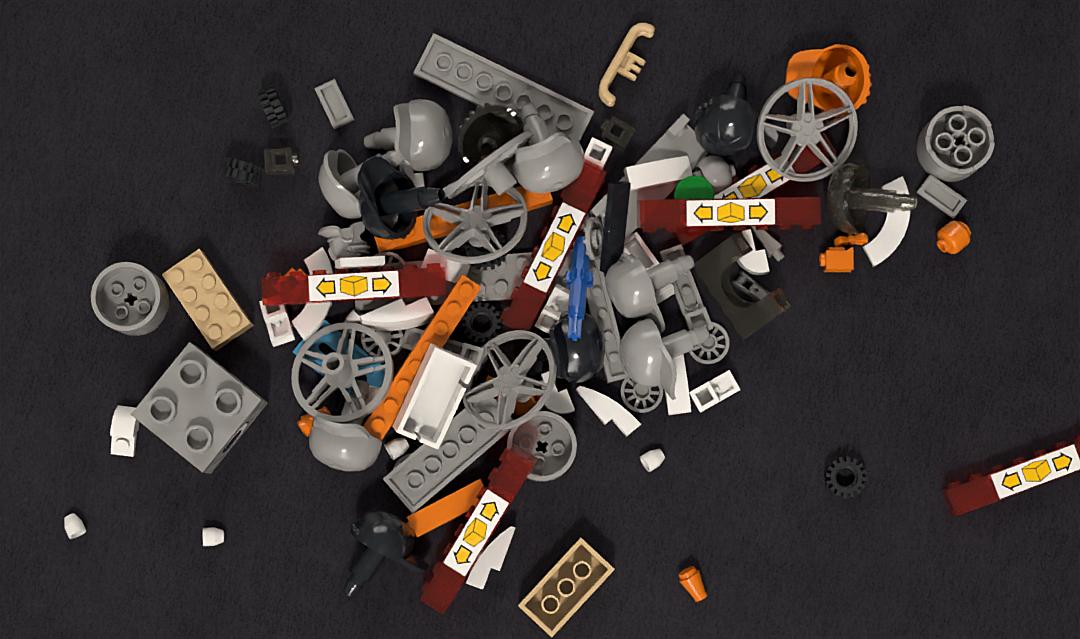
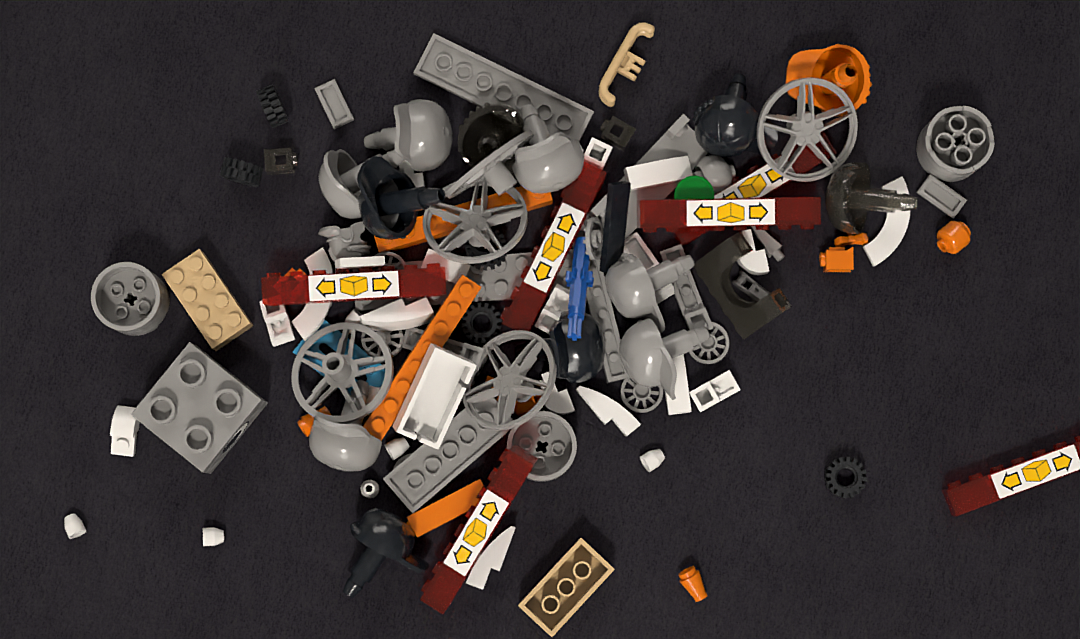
none -> white hose [361,480,380,498]

